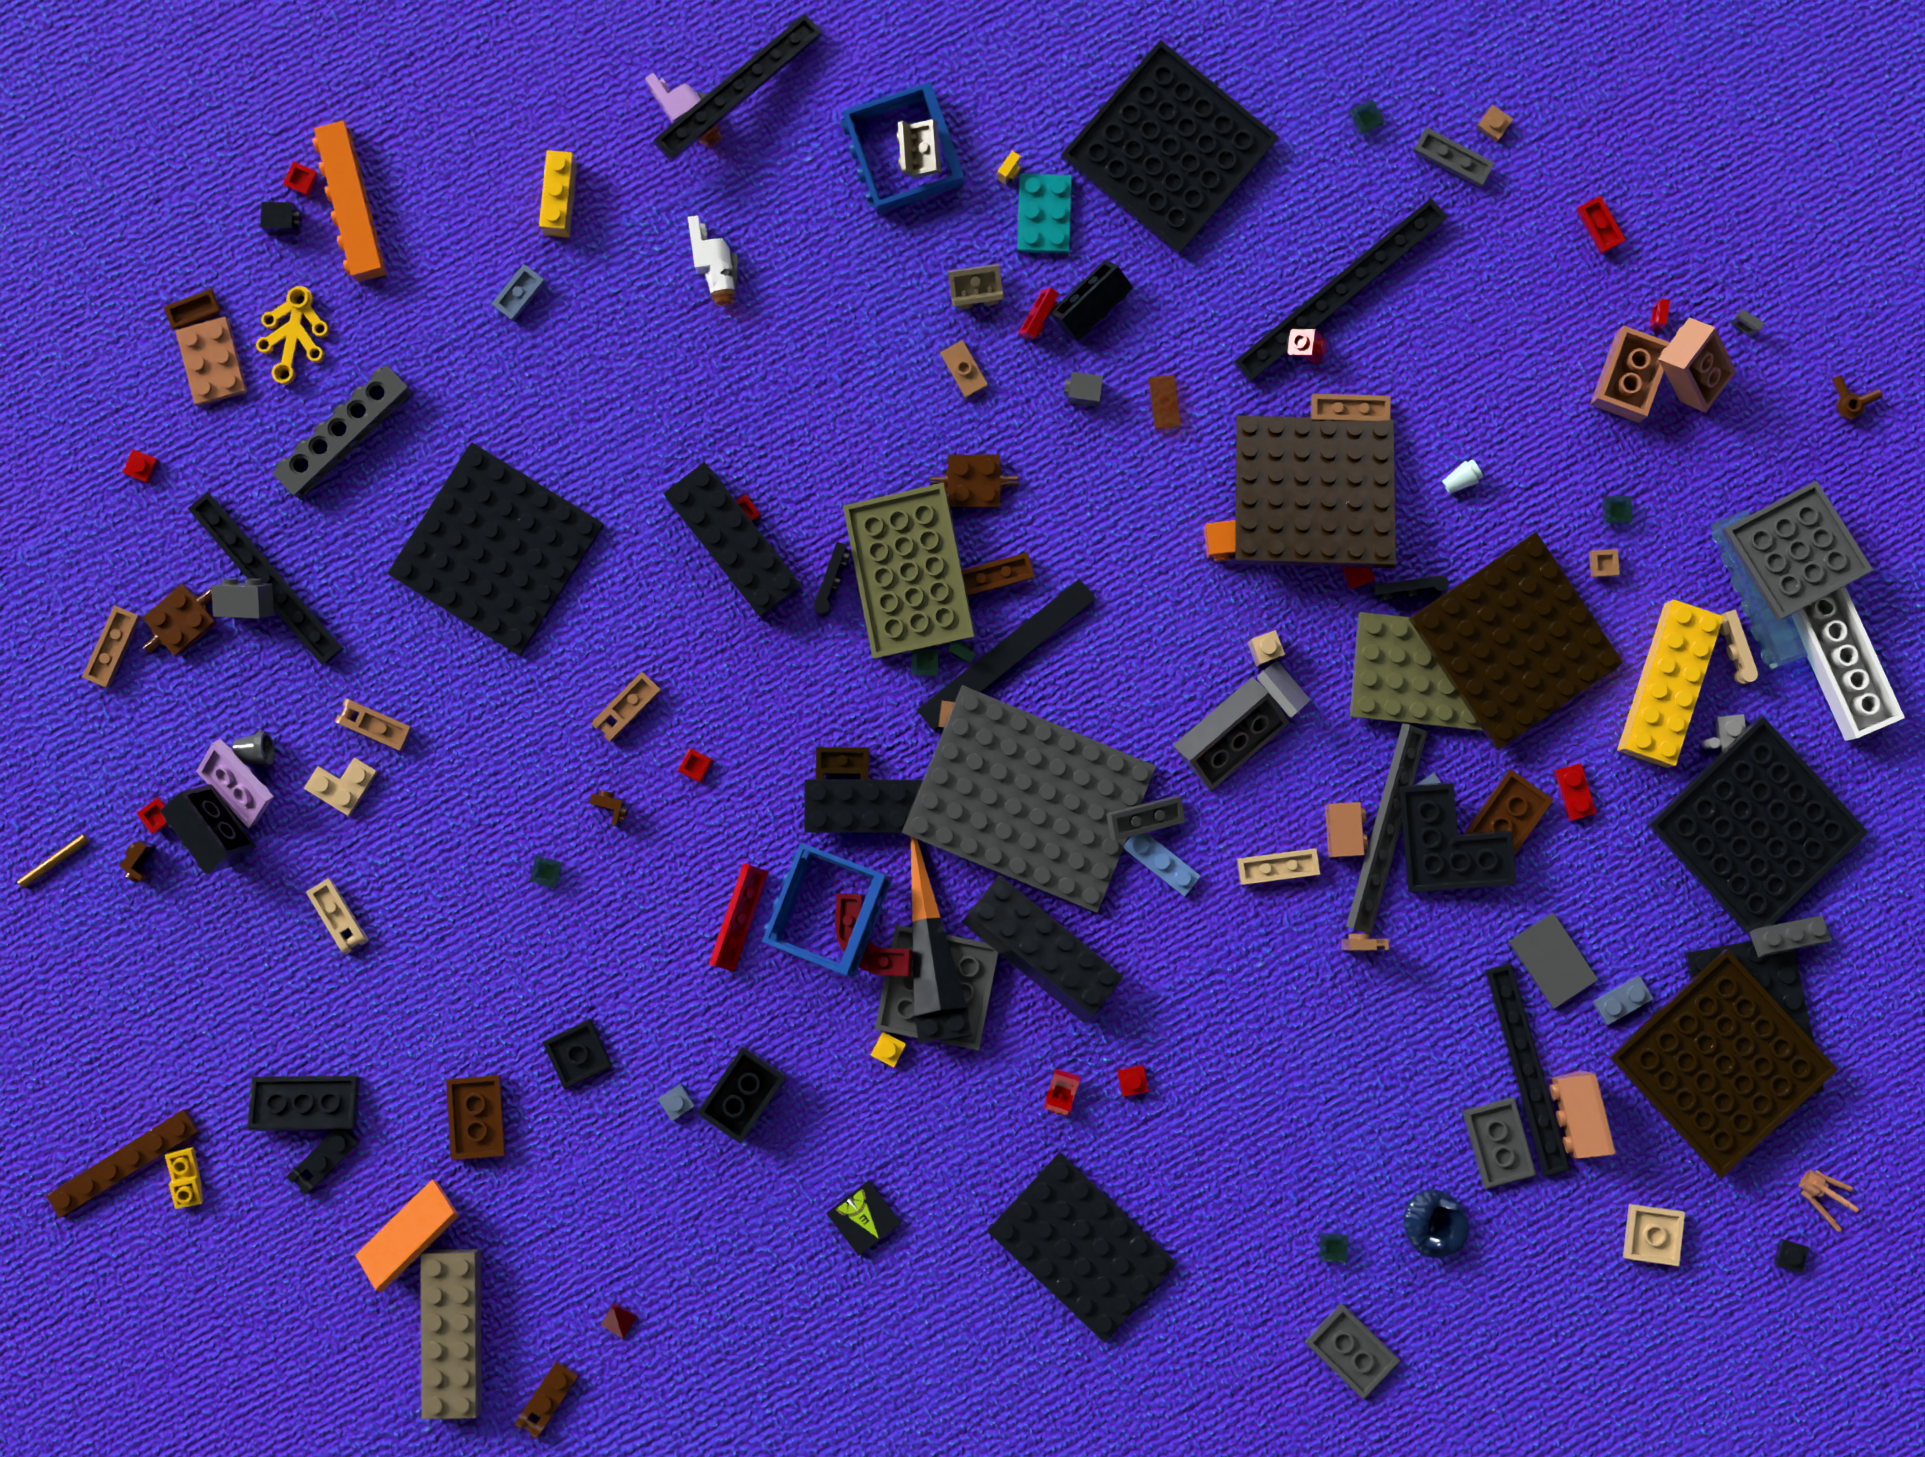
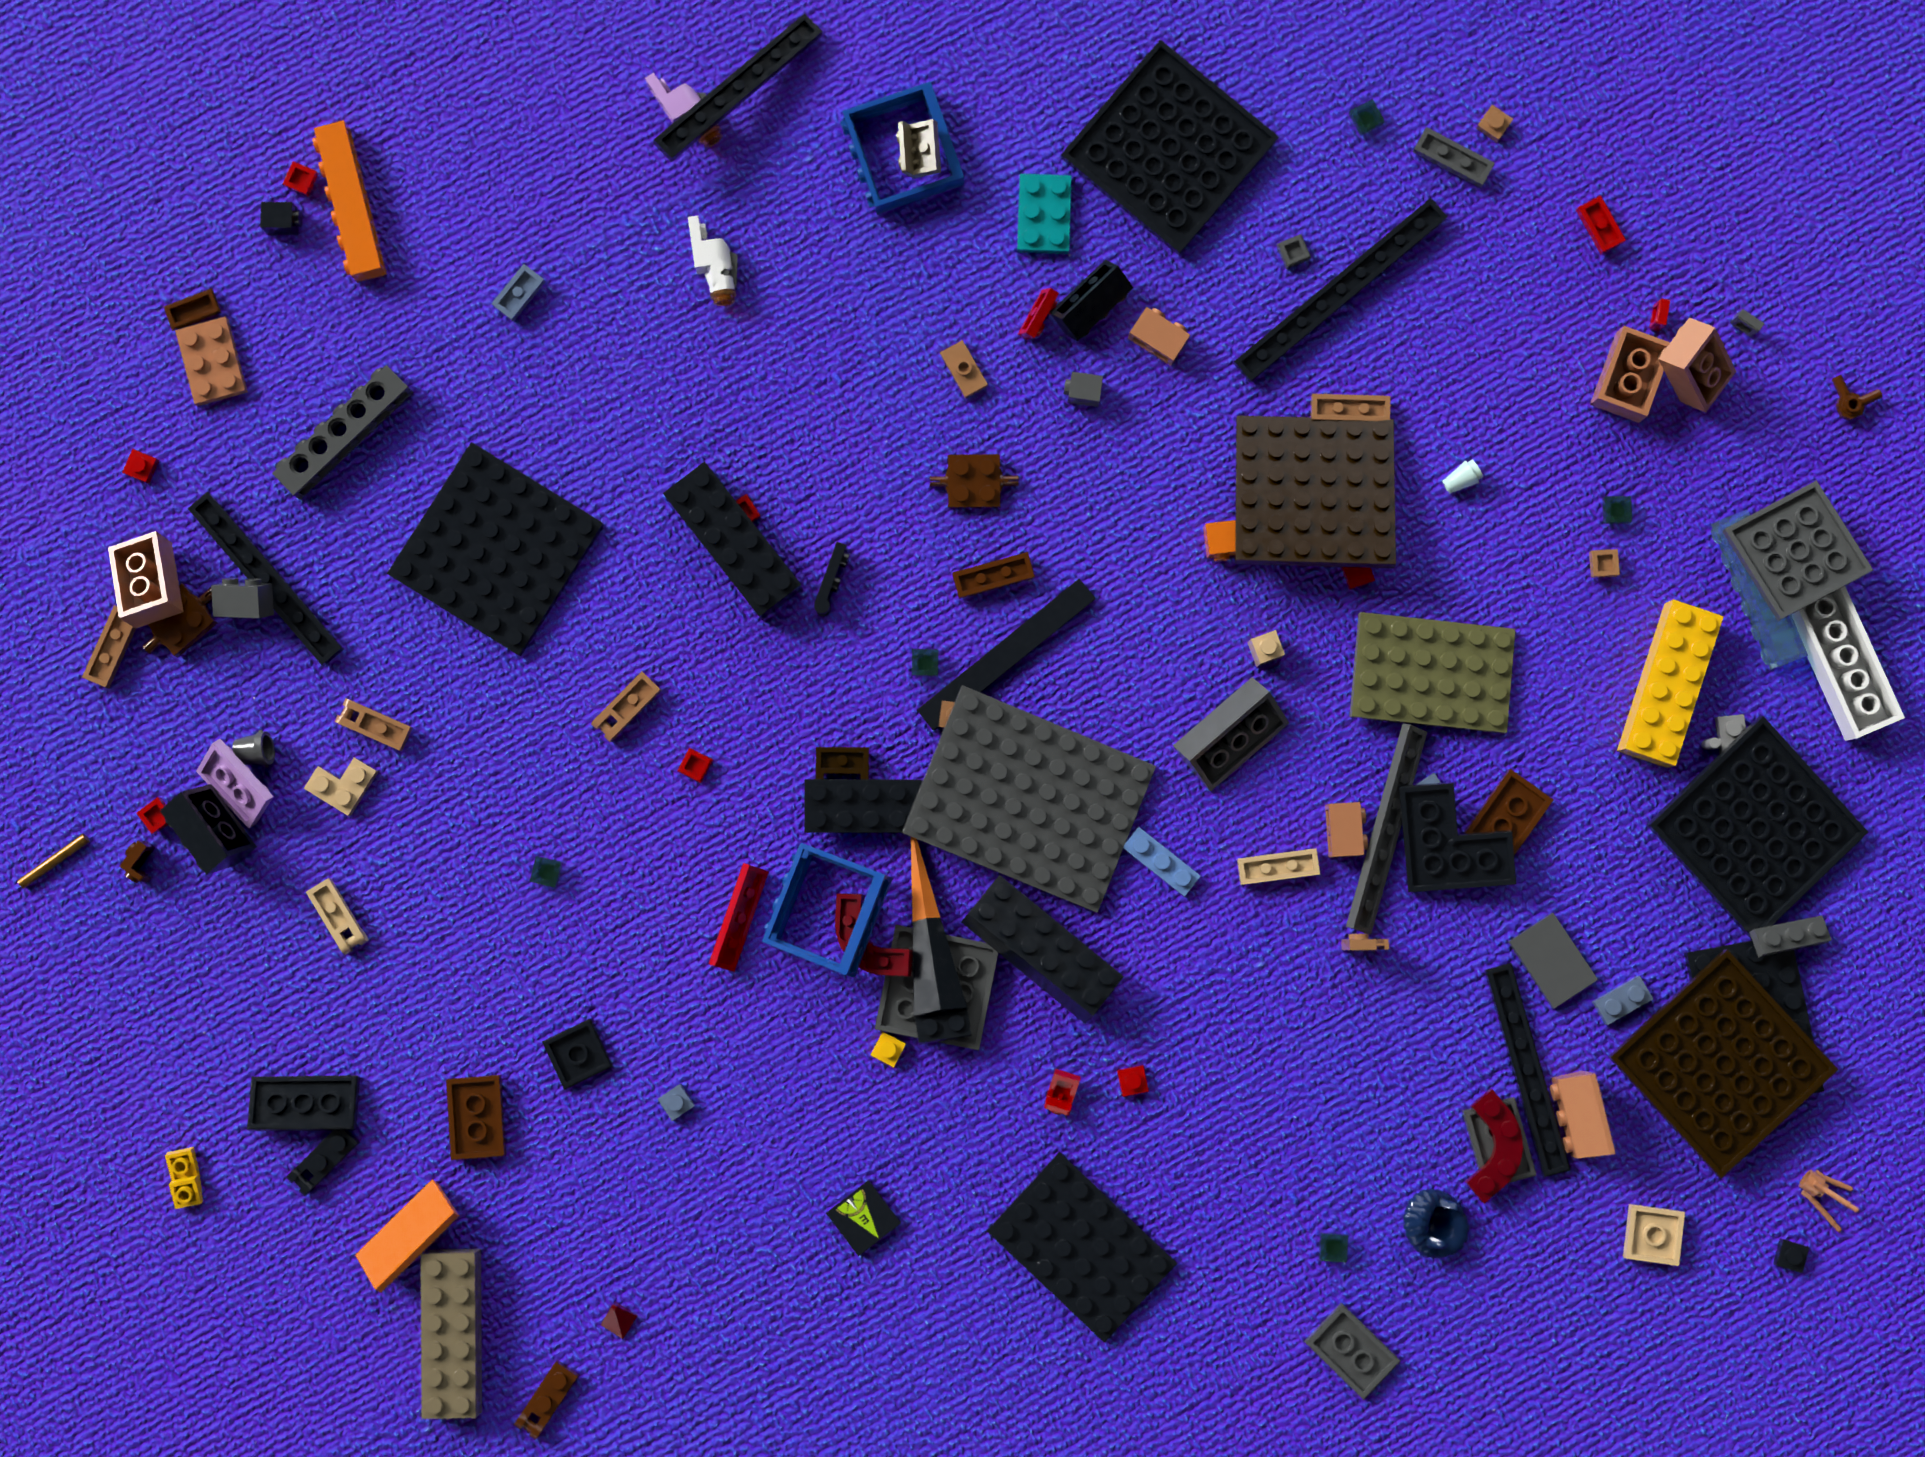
reddish brown plate [46,1108,200,1218] -> none
yellow plant [256,286,330,385] -> none
yellow brick [539,150,577,237] -> none
reddish brown bracket [589,790,628,827] -> none
black brick [696,1045,788,1144] -> none
olive plate [843,482,976,659] -> none
dark tan bracket [948,264,1004,309] -> none
clear green plate [948,641,976,665] -> none
yellow plate [997,151,1022,185] -> none
dark grey plate [1107,796,1185,841] -> none
clear orange plate [1148,374,1181,430] -> none
light grey tile [1257,660,1310,717] -> none
bracket [1287,329,1327,363] -> none
black plate [1371,576,1449,601] -> none
dark brown plate [1409,532,1623,750] -> none
red plate [1554,763,1596,821] -> none
tan plate [1719,609,1758,685] -> none
none -> nougat brick [108,531,183,629]
none -> nougat brick [1128,307,1190,366]
none -> dark grey tile [1276,234,1311,269]
none -> dark red plate [1465,1089,1523,1203]

